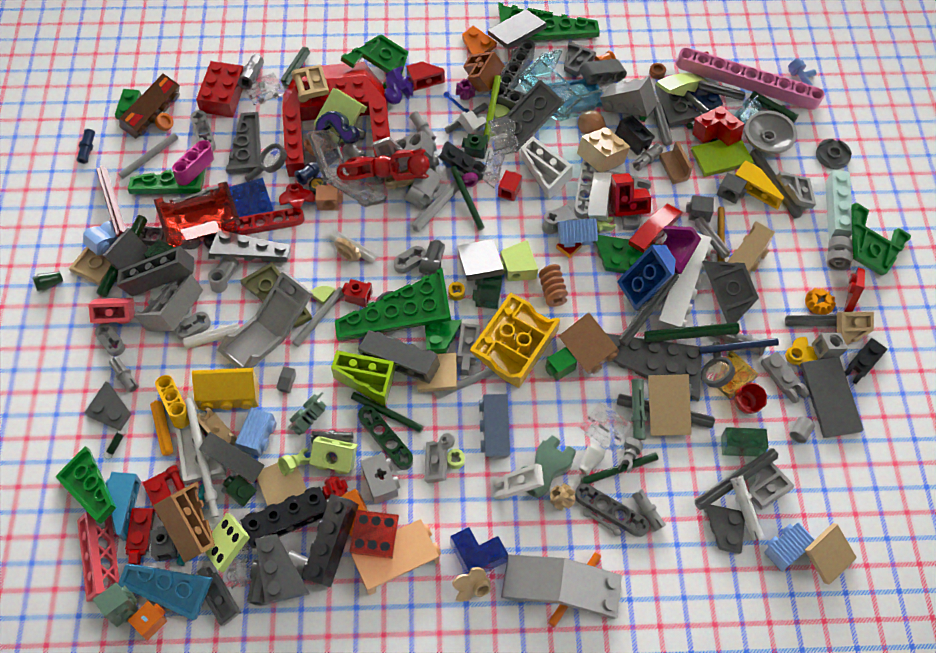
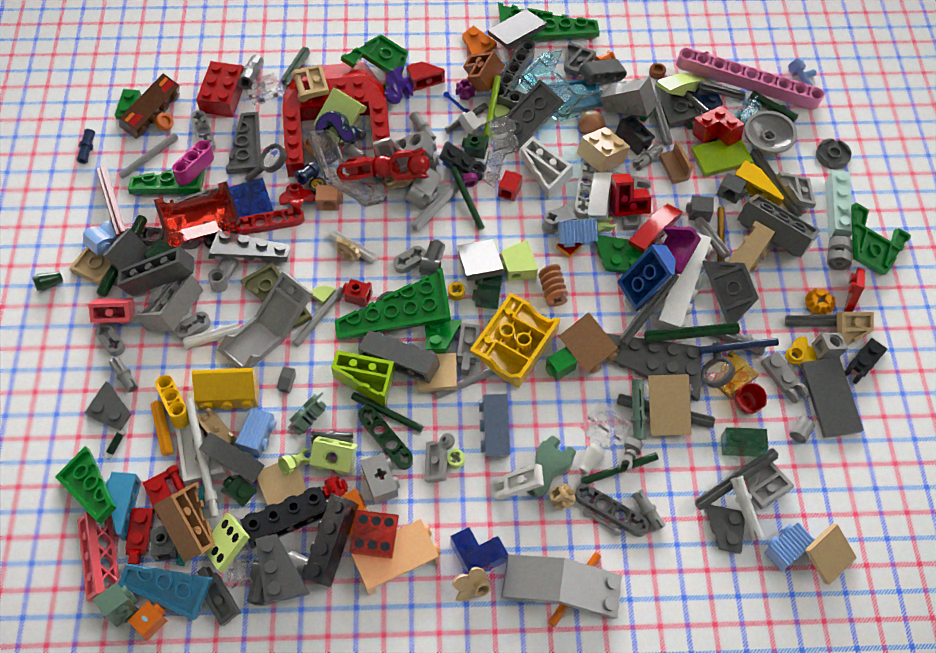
none -> dark grey piece [736,194,820,258]

